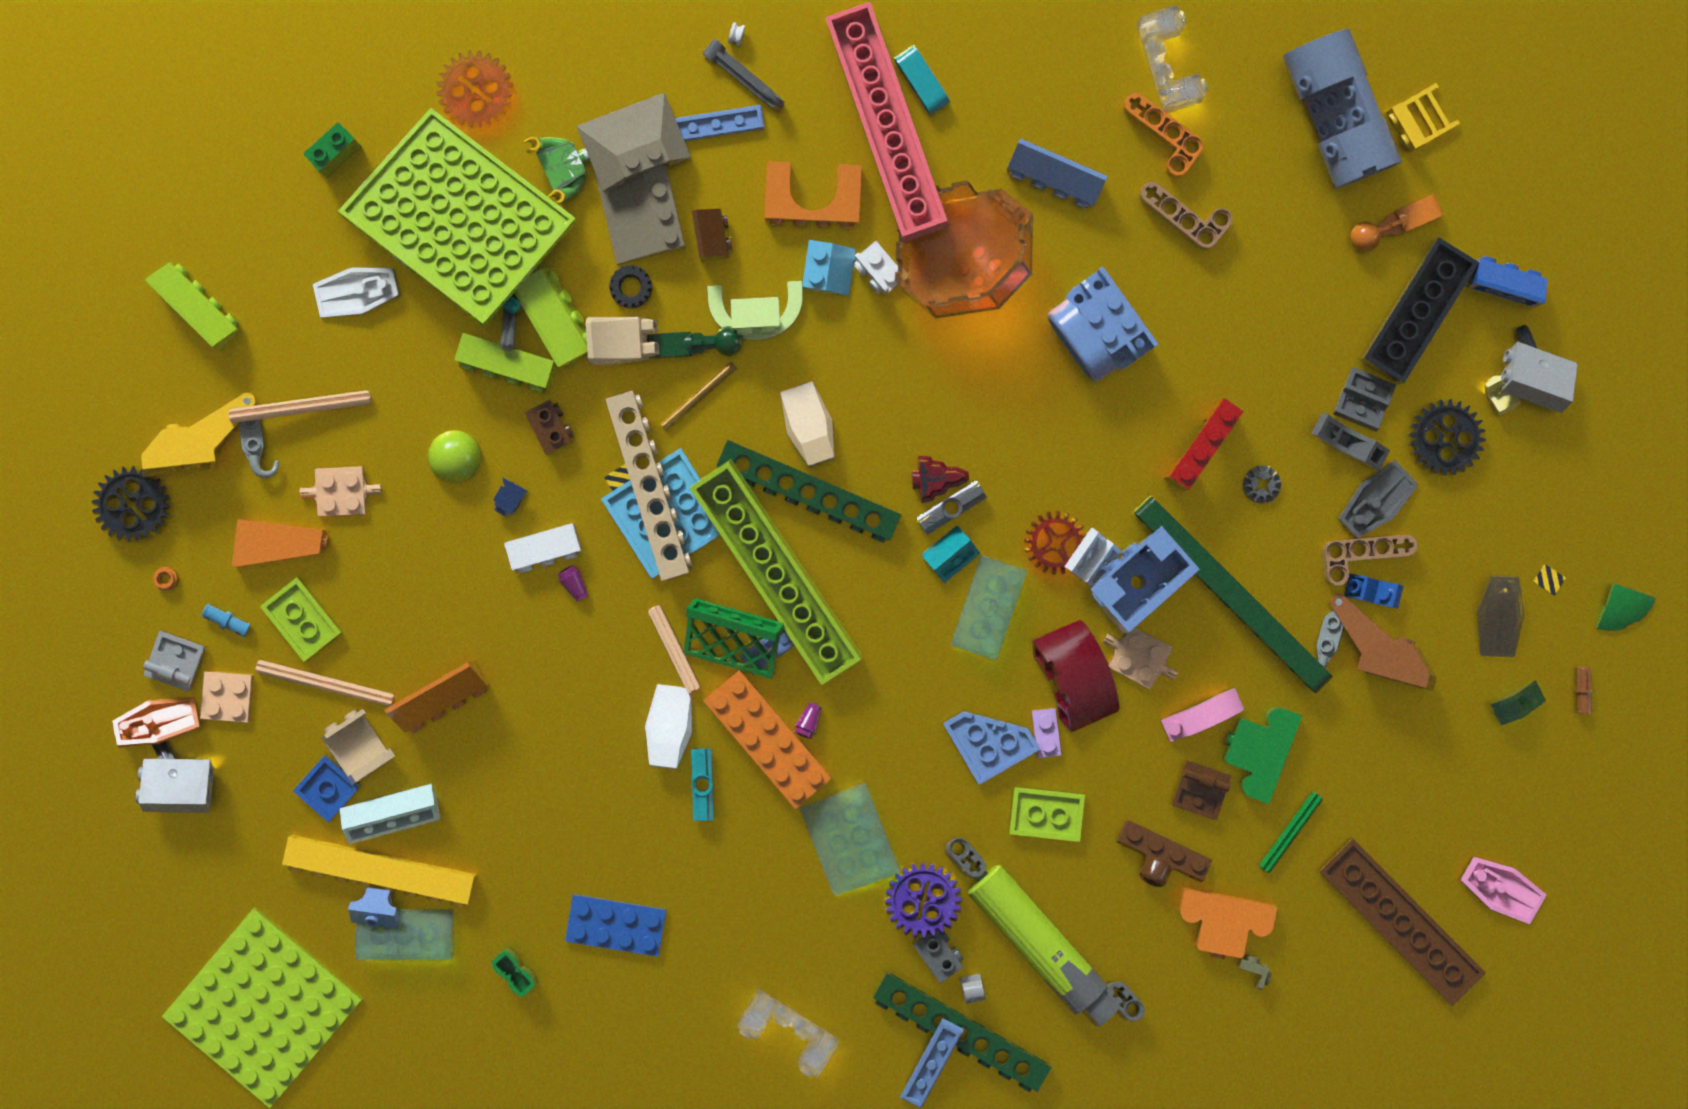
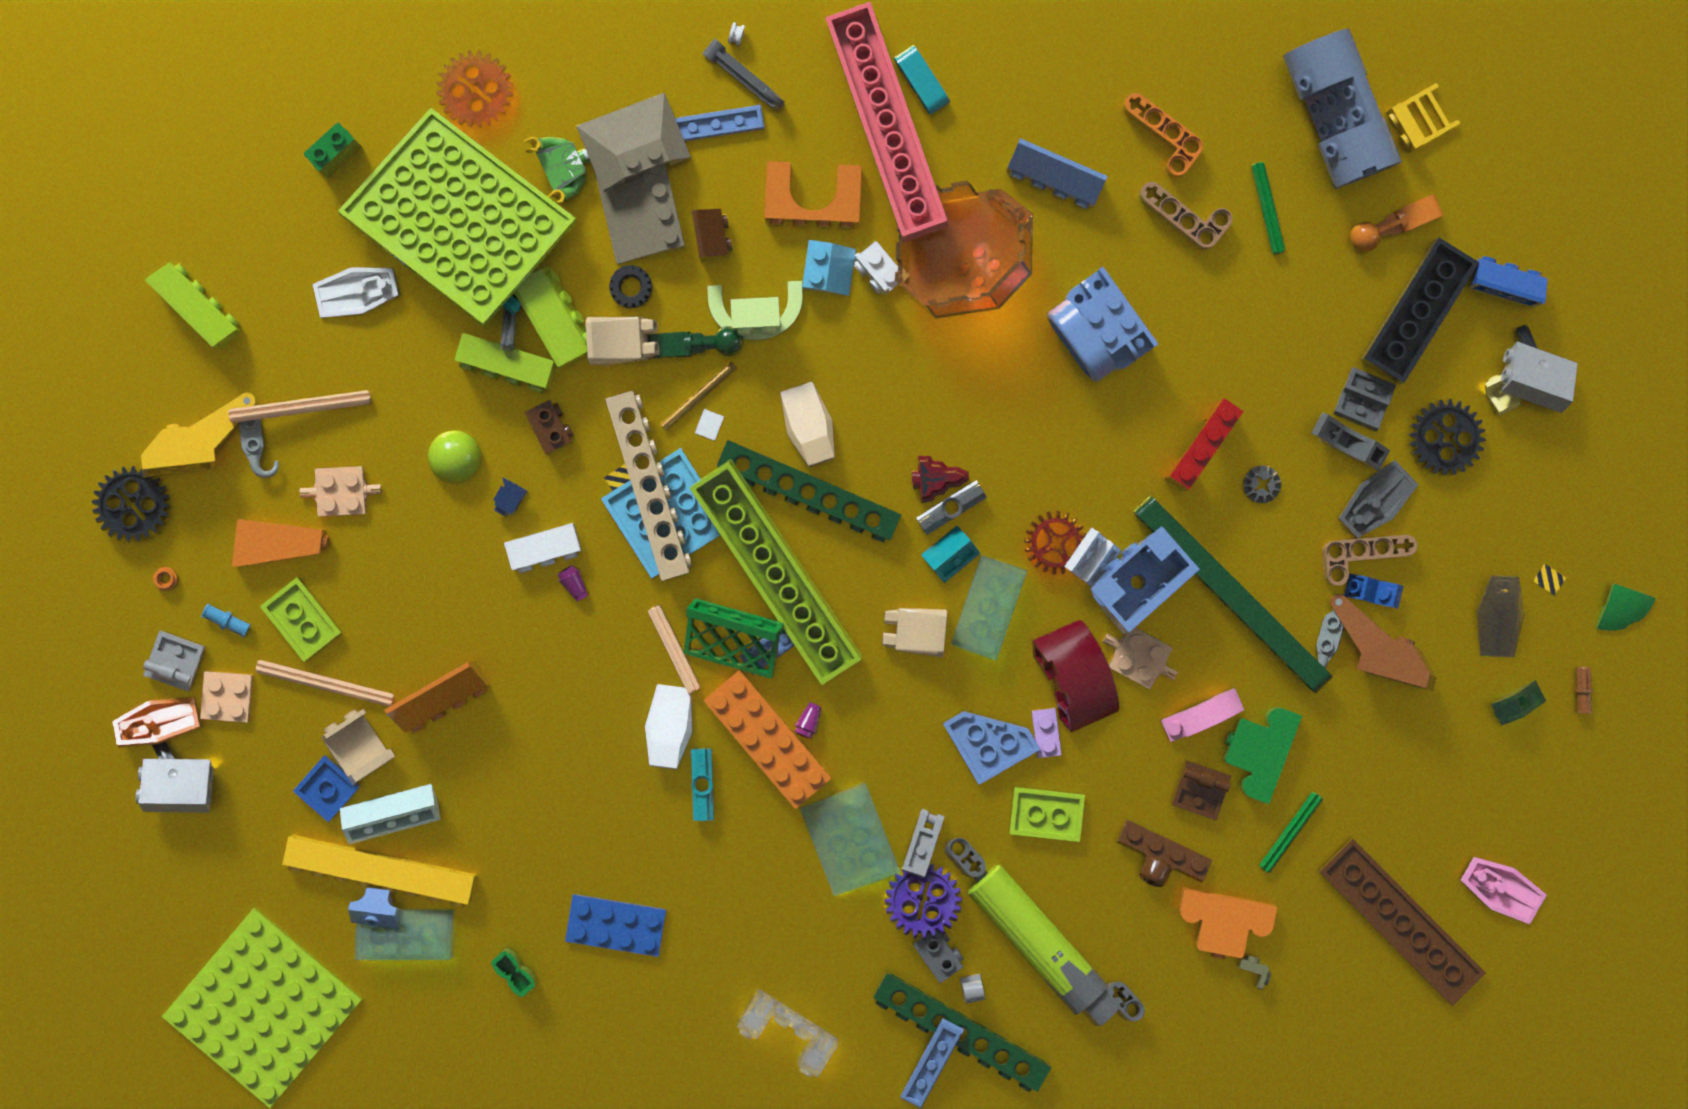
clear plate [1136,5,1208,113] -> none
none -> white sticker [695,409,724,441]
none -> tan hips [882,608,947,657]
none -> light grey plate [902,809,944,878]
none -> green axle [1252,162,1285,254]

